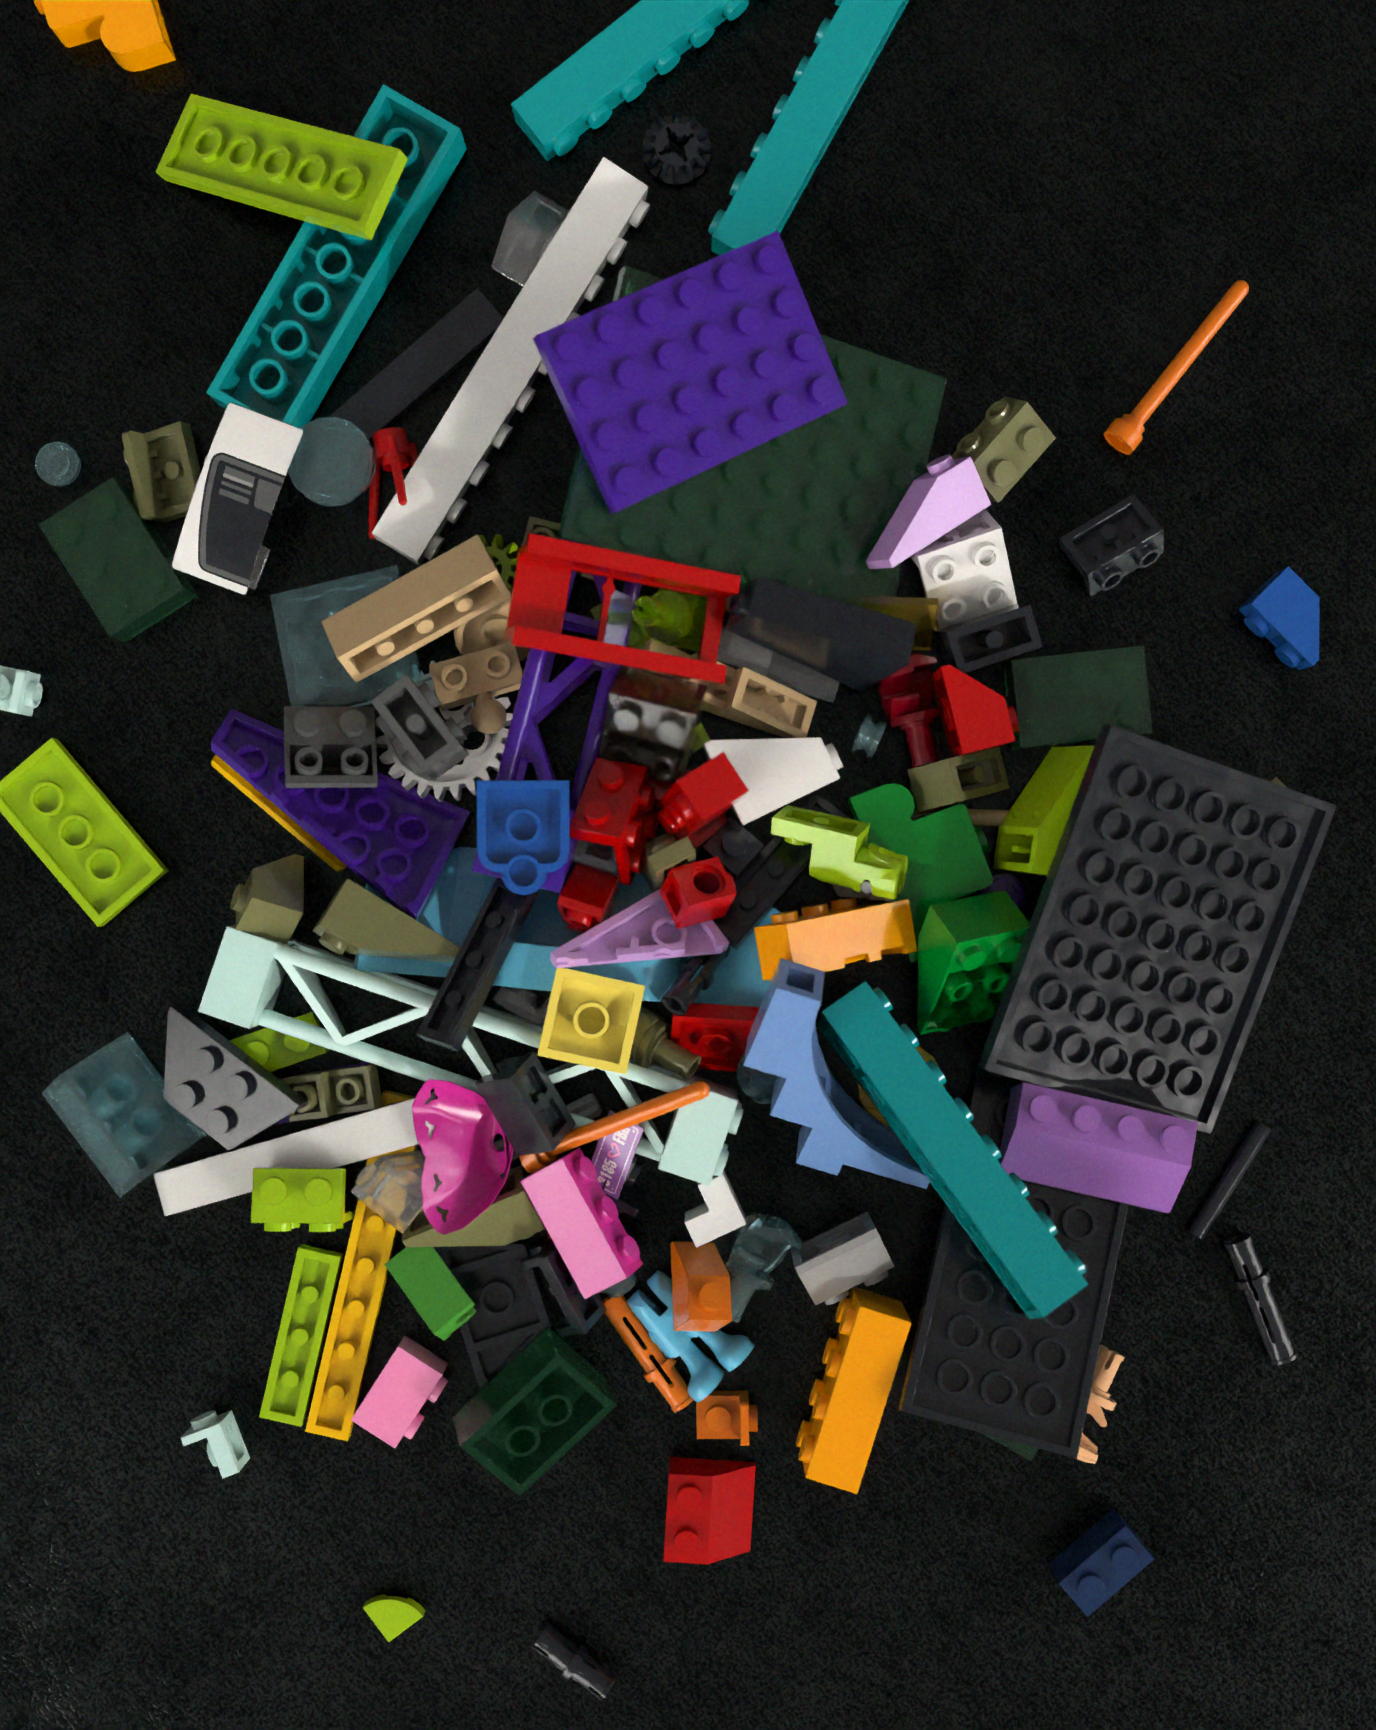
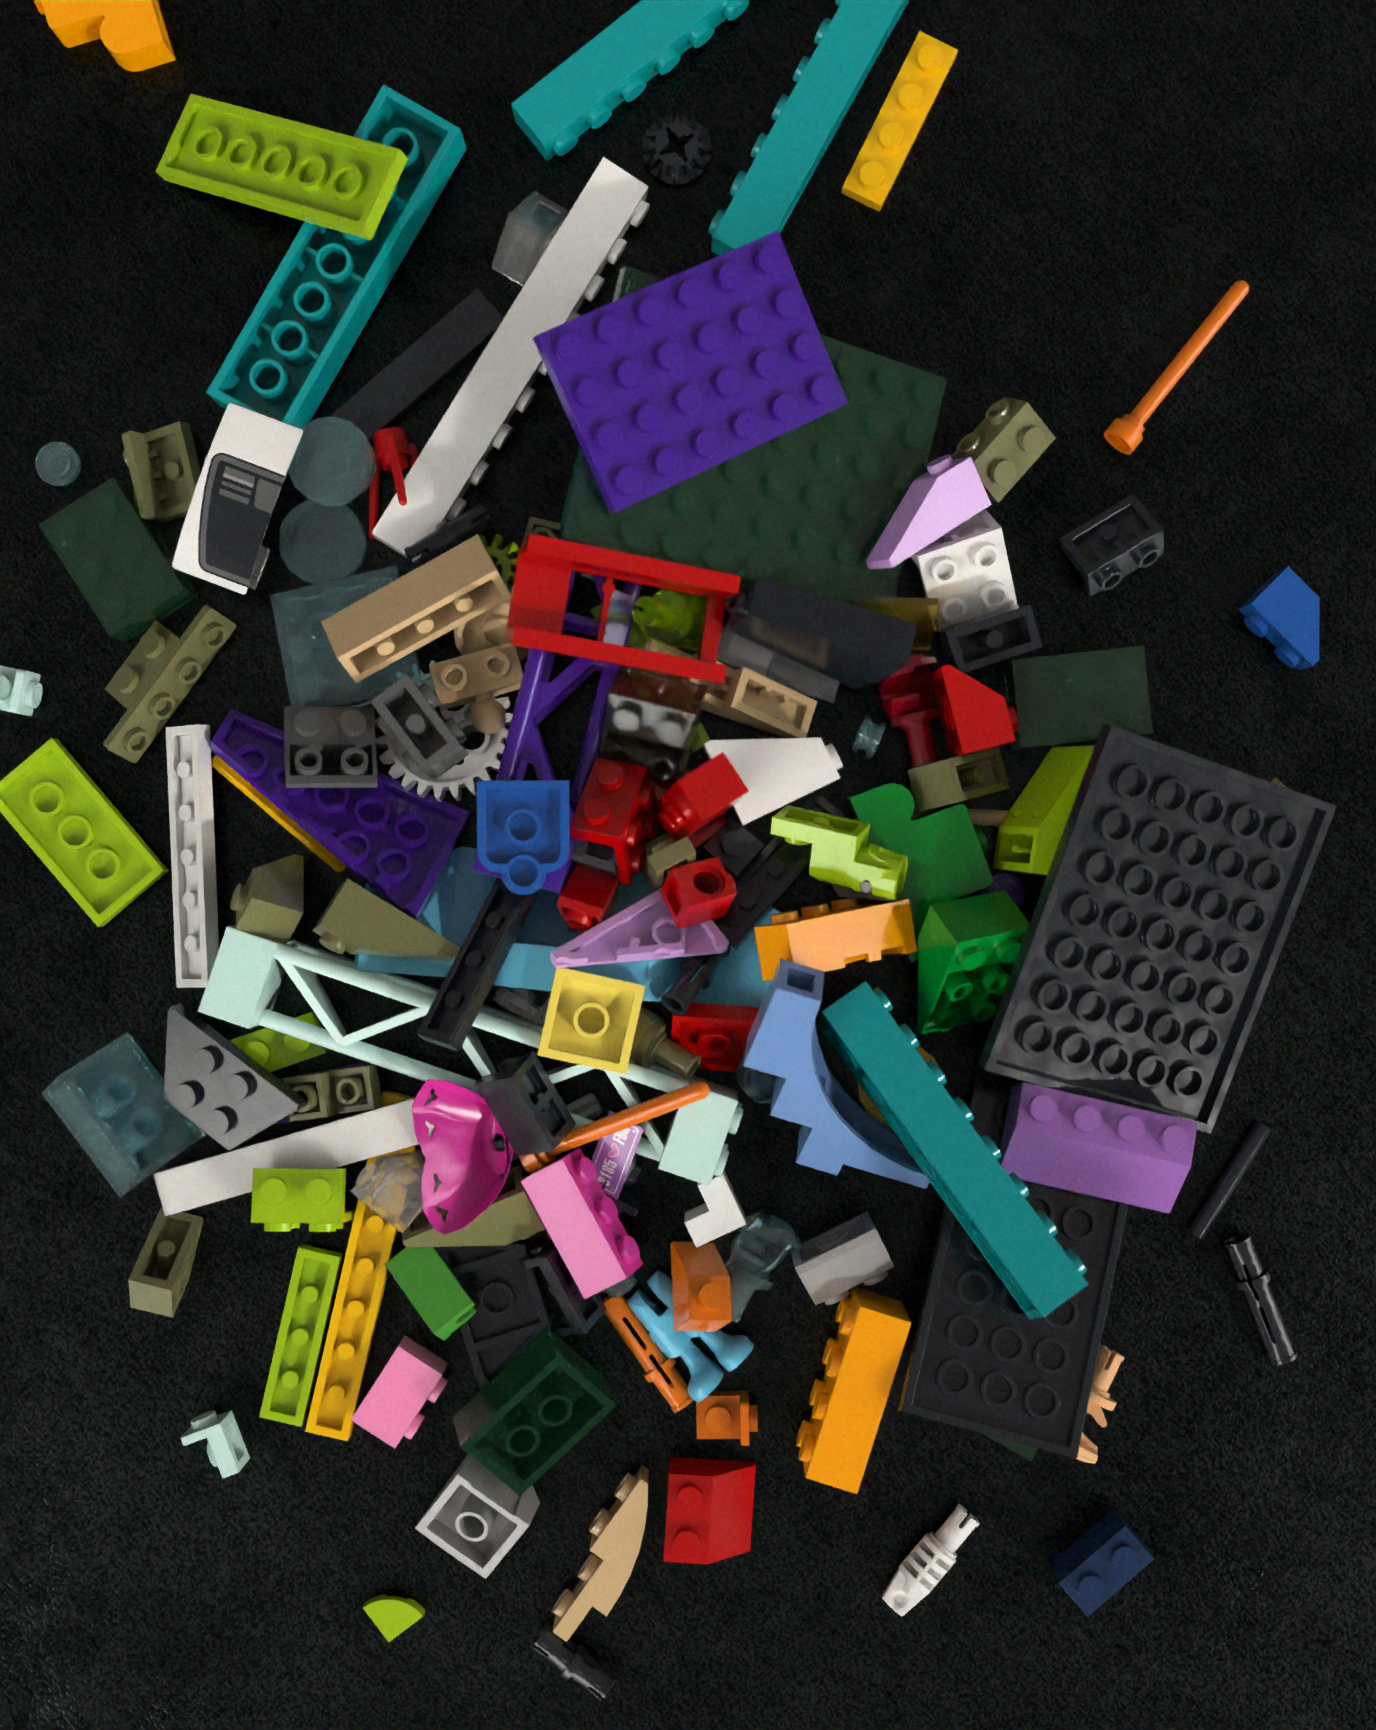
none -> olive bracket [103,605,236,763]
none -> olive slope [128,1207,203,1318]
none -> white plate [166,724,219,988]
none -> clear light blue tile [279,499,367,587]
none -> black pin [404,503,494,569]
none -> light grey slope [415,1452,540,1579]
none -> tan slope [552,1465,649,1642]
none -> yellow plate [841,31,958,212]
none -> white hinge [882,1504,980,1616]

